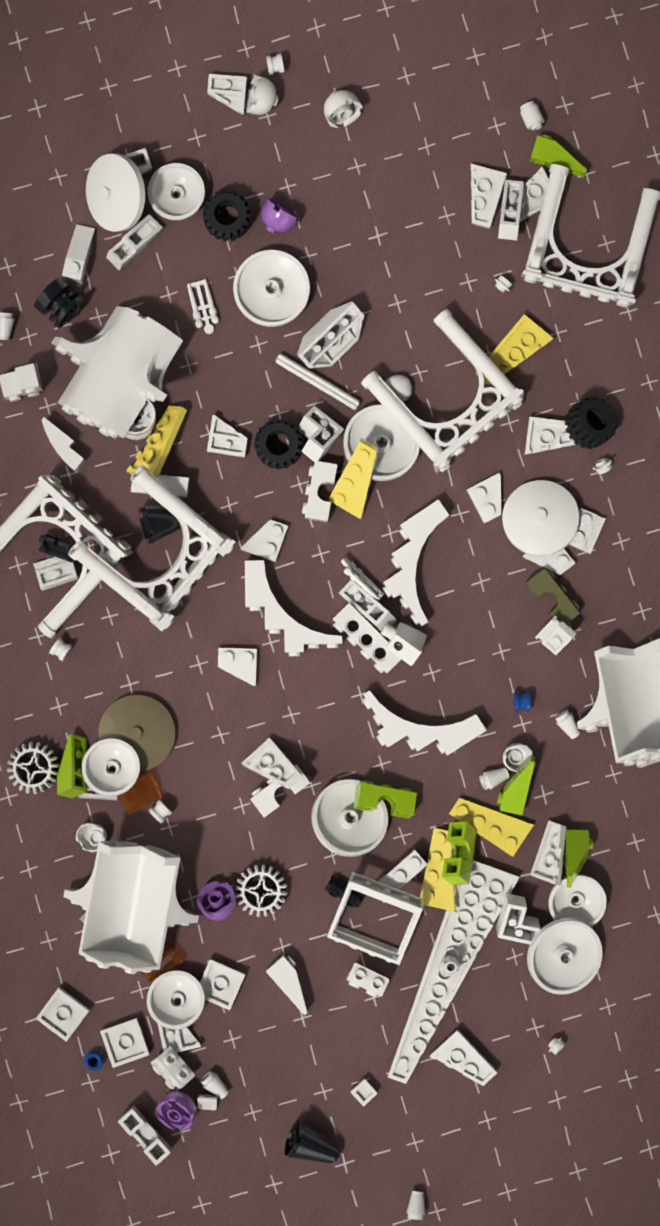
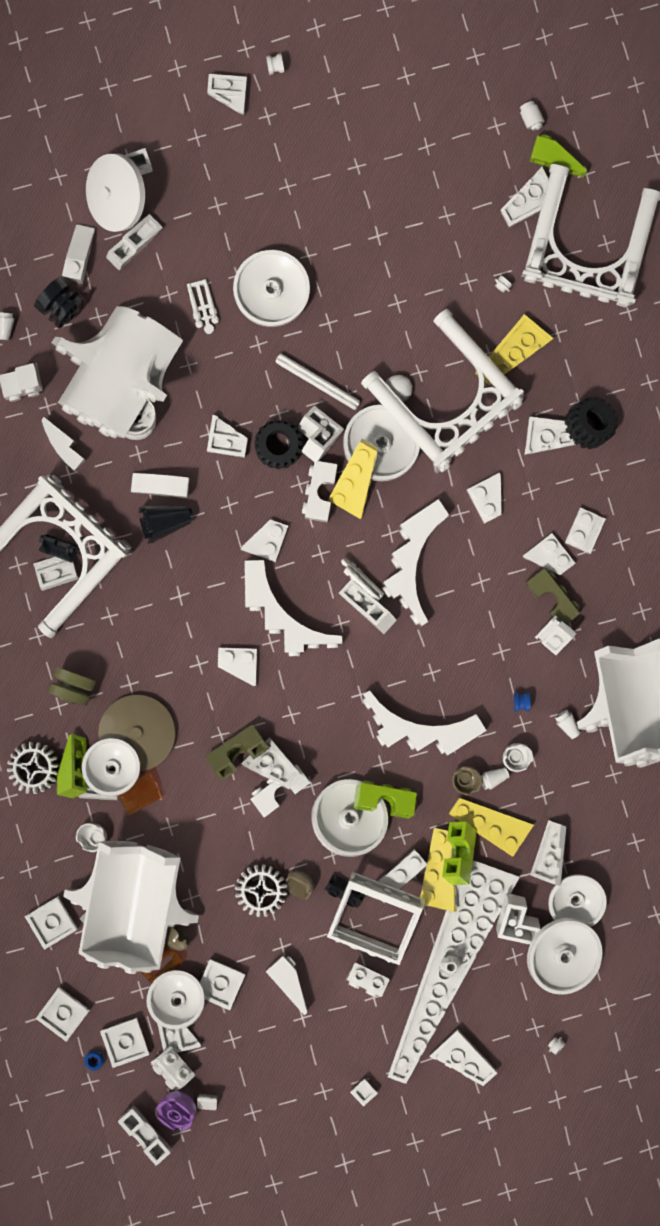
white wheel [49,637,73,661] -> none
white arch [68,465,235,631] -> none
light yellow wing [126,406,187,478] -> none
white dish [148,163,205,220] -> none
white wheel [148,799,172,824] -> none
medium lavender cylinder [197,881,237,921] -> none
white cone [201,1071,229,1099] -> none
black tyre [203,190,251,242] -> none
white cylinder [245,75,278,115] -> none
medium lavender cylinder [261,198,300,234] -> none
black cone [284,1119,340,1164] -> none
white wedge [297,301,364,369] -> none
white cylinder [324,90,363,128] -> none
white brick [333,603,401,674] -> none
white torso [380,622,427,666] -> none
white cone [406,1191,425,1220] -> none
white wing [471,164,507,229] -> none
lime slope [497,755,535,815] -> none
white slope [498,180,524,240] -> none
white dish [502,480,579,556] -> none
lime slope [564,830,593,888] -> none
white plate [592,458,612,475] -> none
none -> white plate [25,896,78,950]
none -> olive wheel [47,667,96,706]
none -> dark tan hair [165,924,191,951]
none -> olive arch [205,724,269,781]
none -> dark tan hair [285,870,314,899]
none -> dark tan hair [452,766,482,795]

